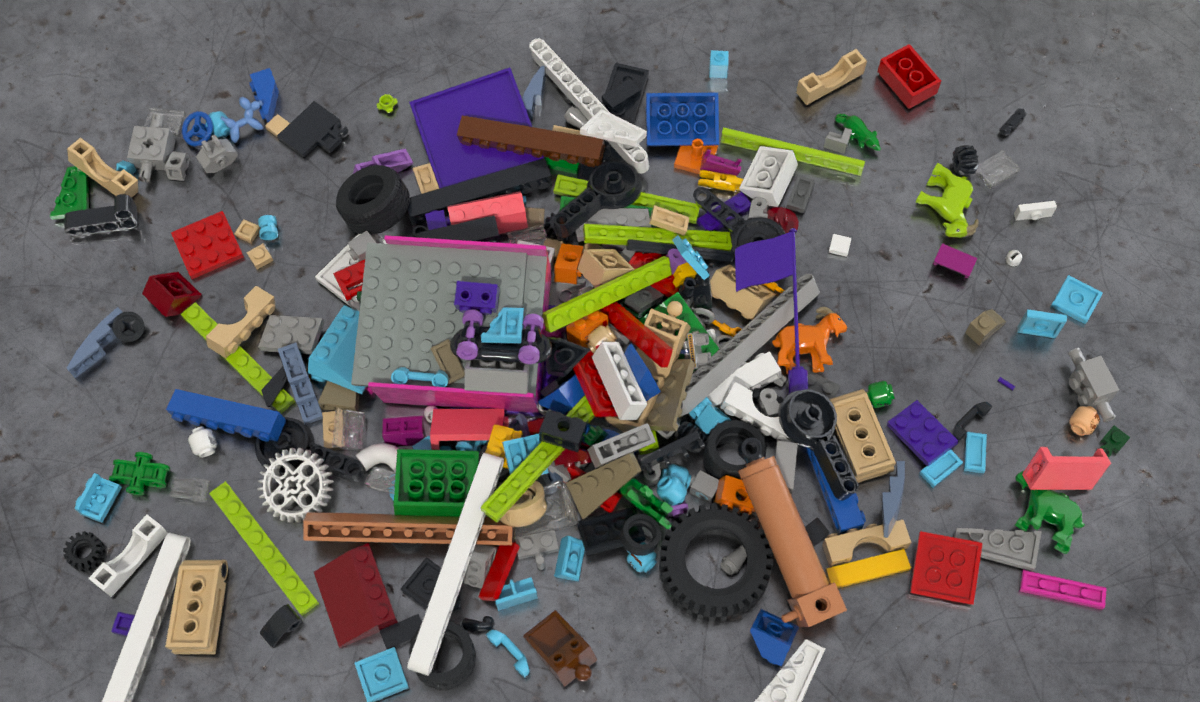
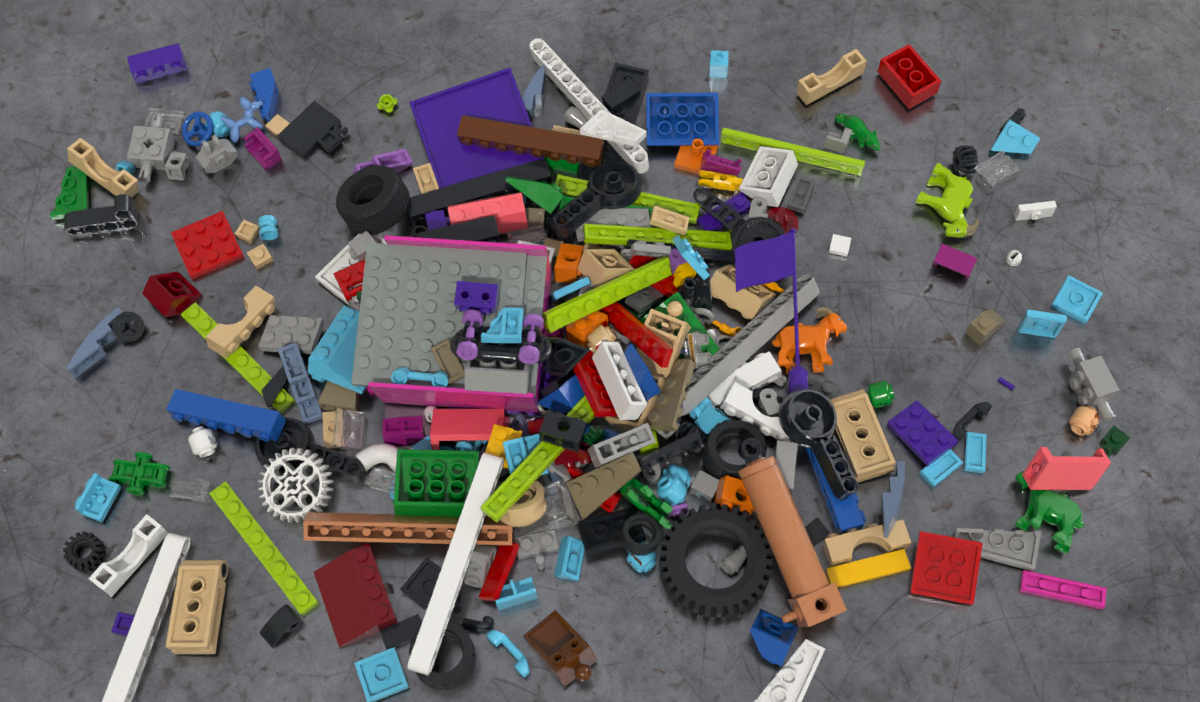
none -> dark purple brick [127,43,187,83]
none -> magenta hinge [244,127,282,170]
none -> green slope [504,176,564,214]
none -> medium azure tile [549,277,591,304]
none -> light grey hinge [621,241,671,258]
none -> medium azure wing [990,120,1041,154]

